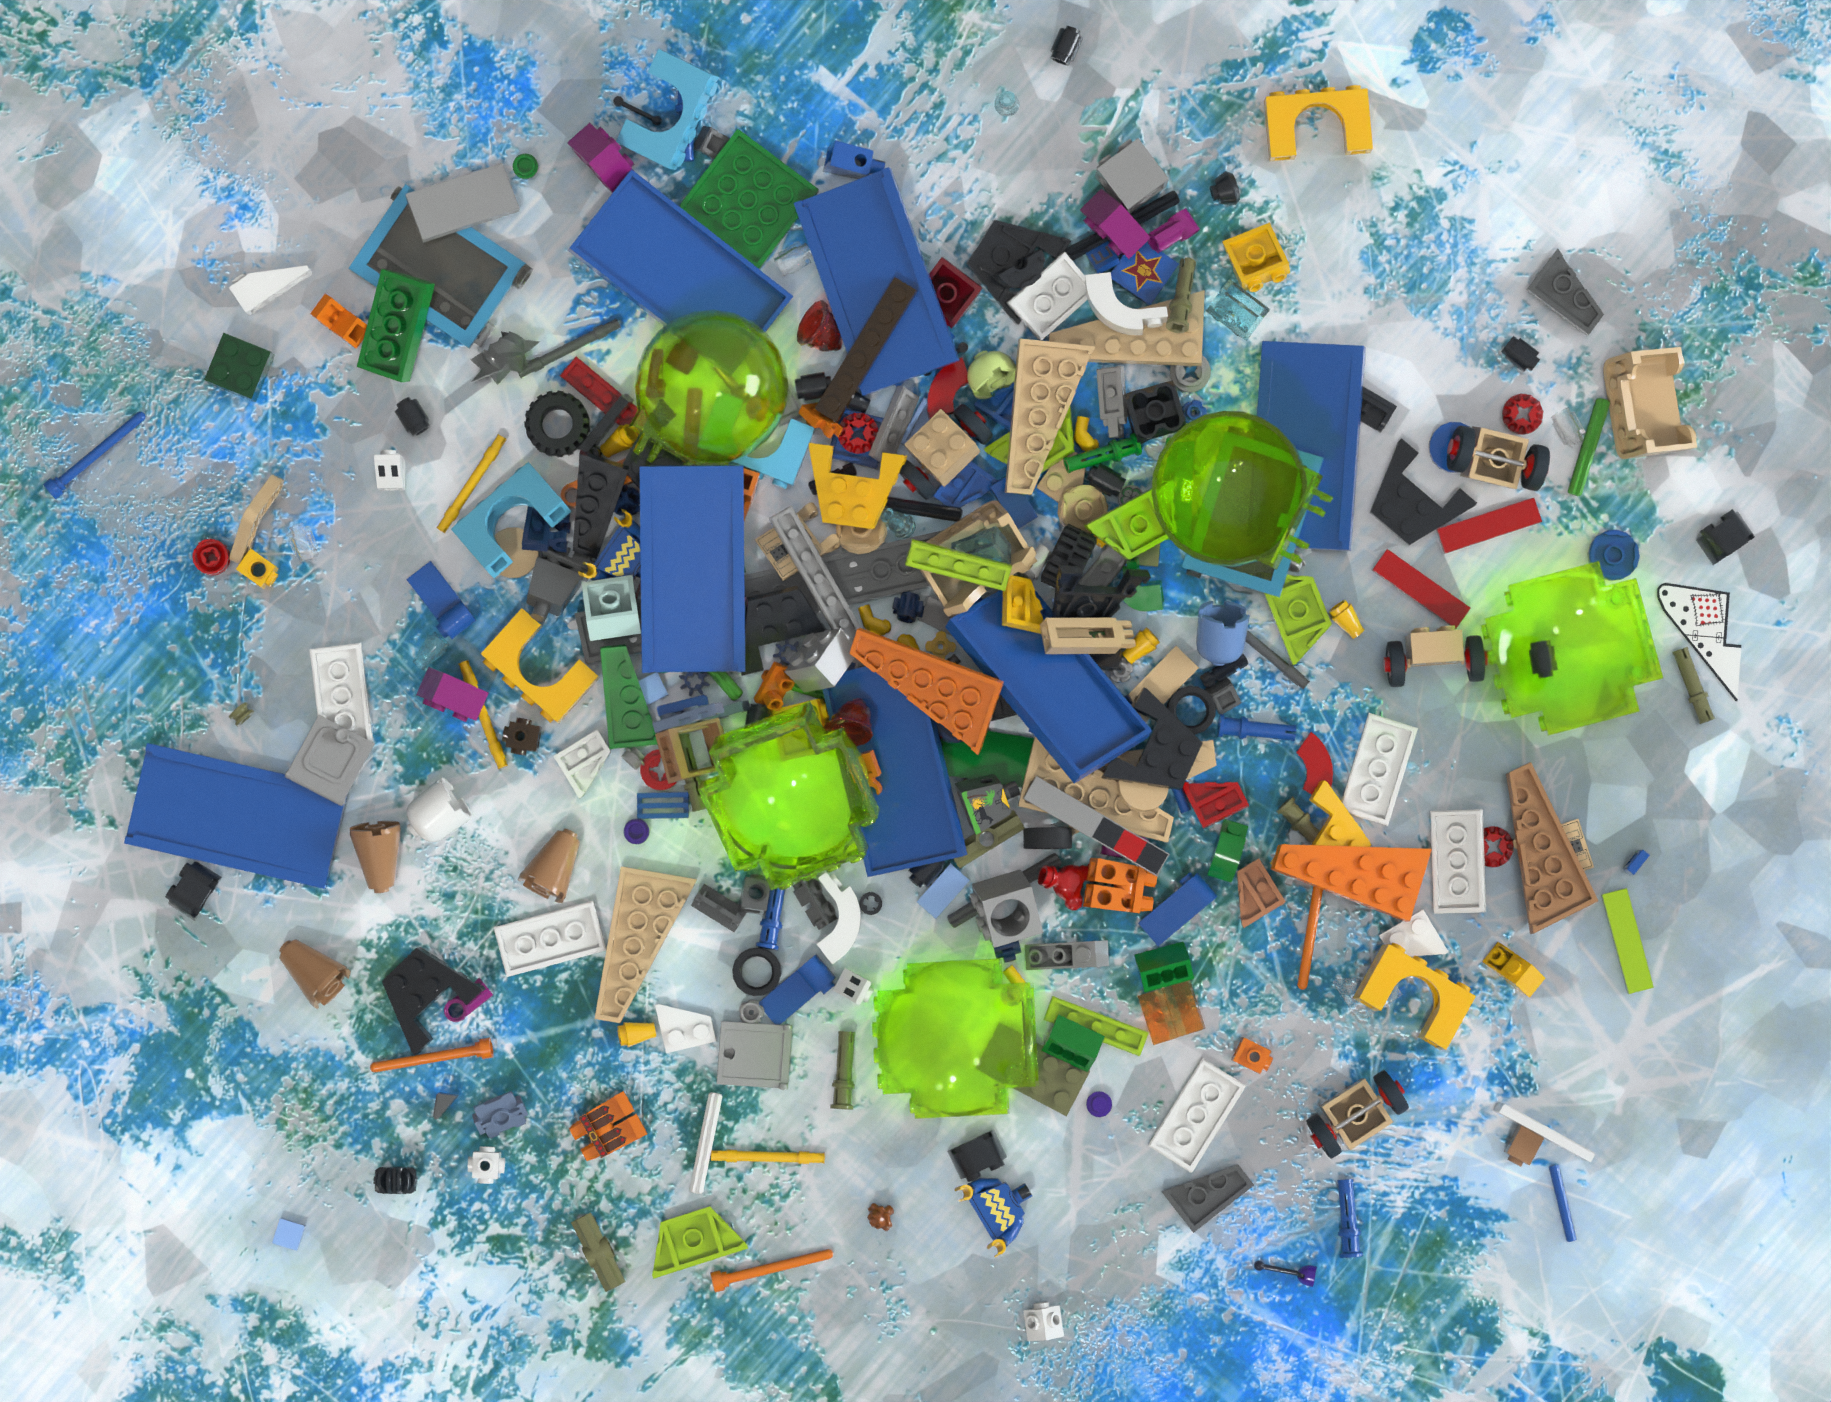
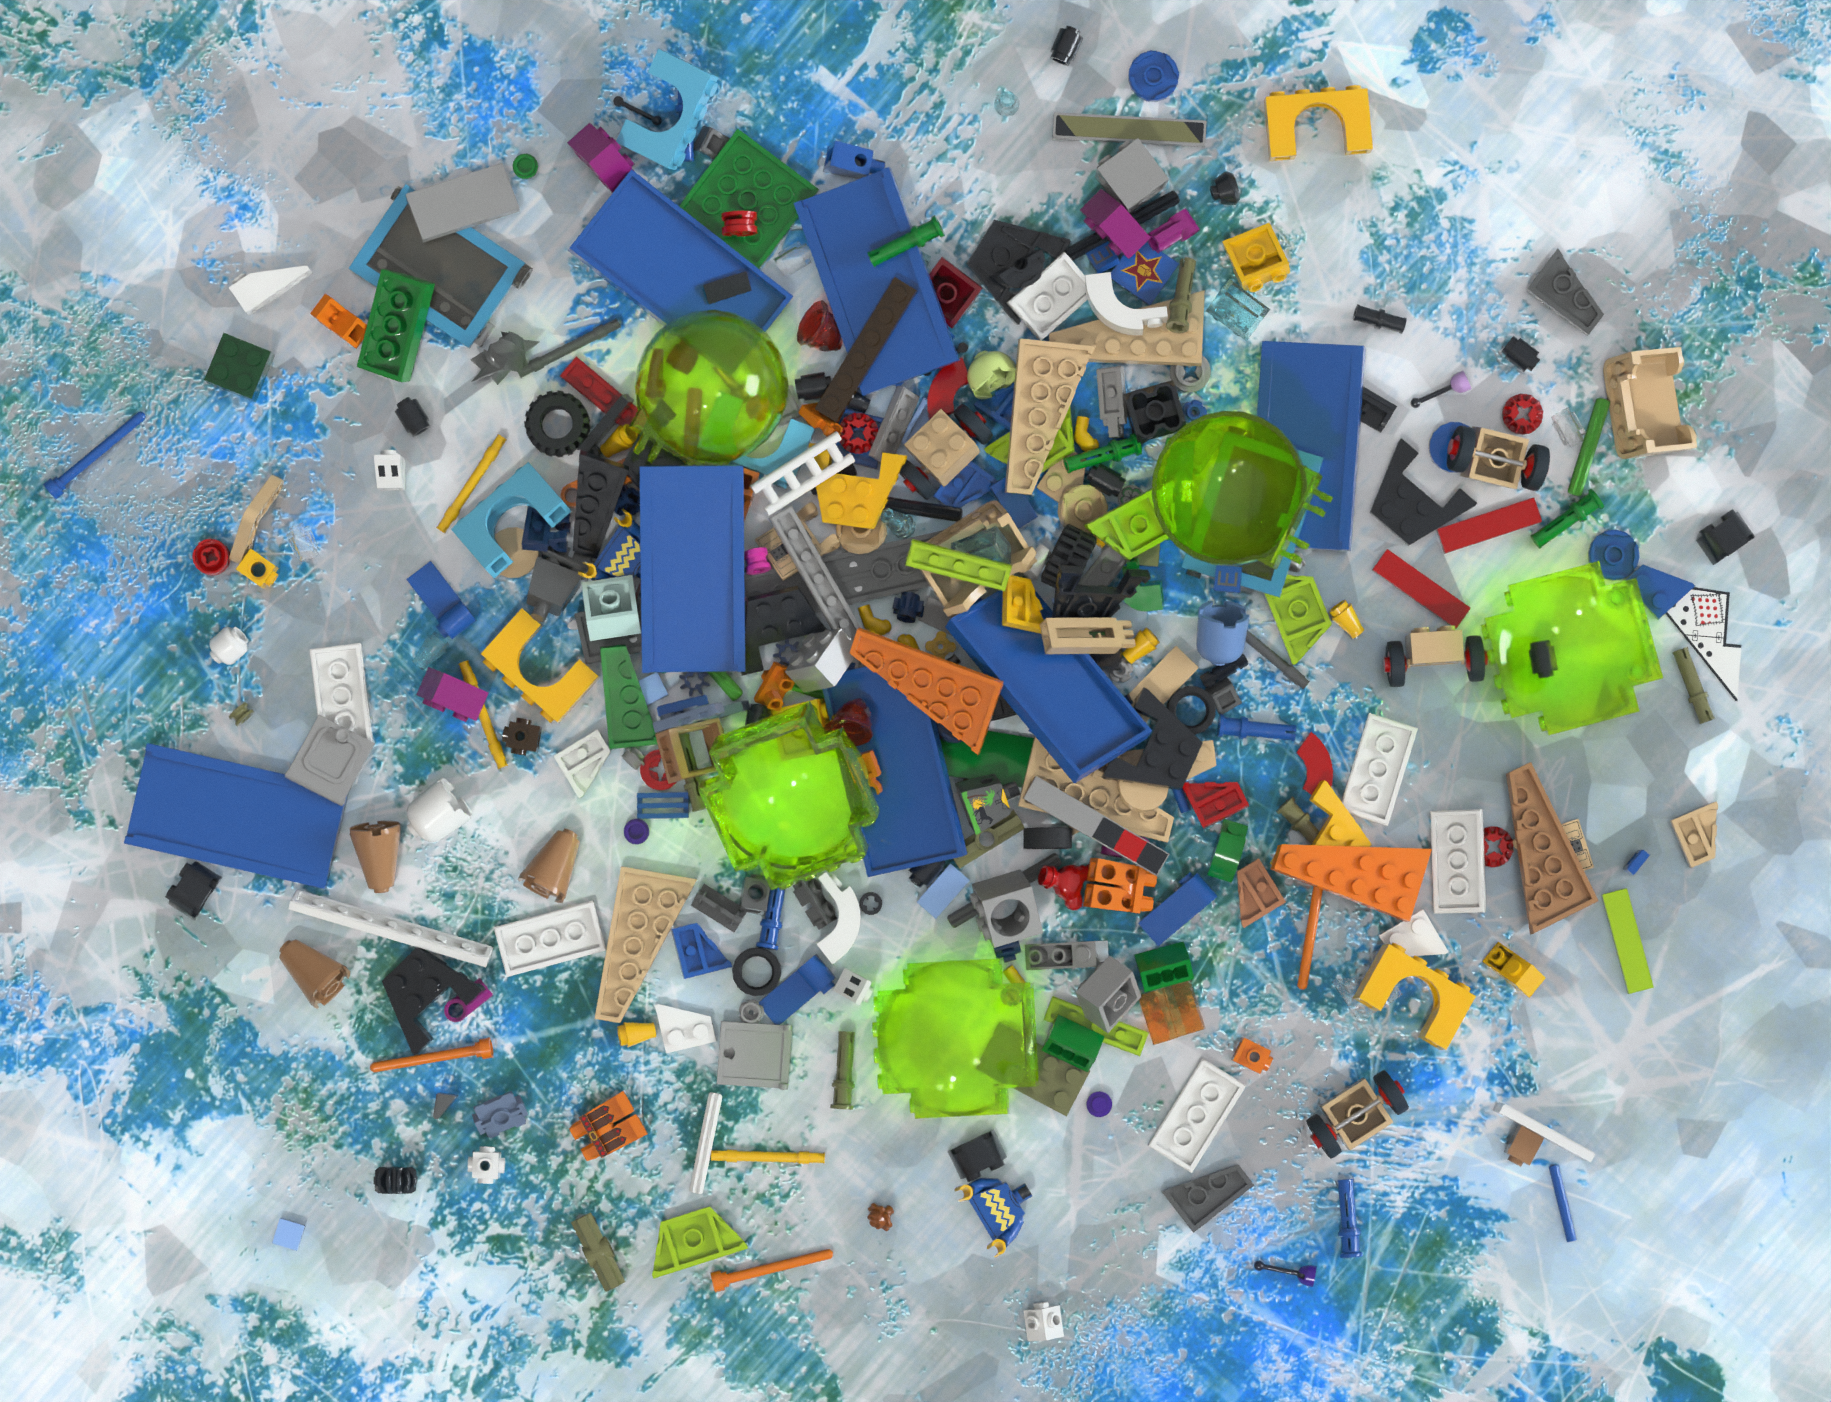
none -> white head [209,627,248,665]
none -> white tile [288,890,493,967]
none -> blue wing [671,923,732,979]
none -> black sticker [703,271,752,304]
none -> red wheel [721,211,757,237]
none -> dark pink wheel [744,547,771,575]
none -> white bar [750,431,855,516]
none -> green pin [867,215,945,267]
none -> olive tile [1052,112,1207,147]
none -> light grey brick [1076,956,1141,1033]
none -> blue tile [1128,50,1179,102]
none -> blue tile [1214,565,1243,593]
none -> black pin [1353,304,1407,334]
none -> hinge [1410,371,1471,408]
none -> green pin [1530,489,1604,549]
none -> blue wing [1623,565,1695,620]
none -> tan wing [1670,801,1718,868]

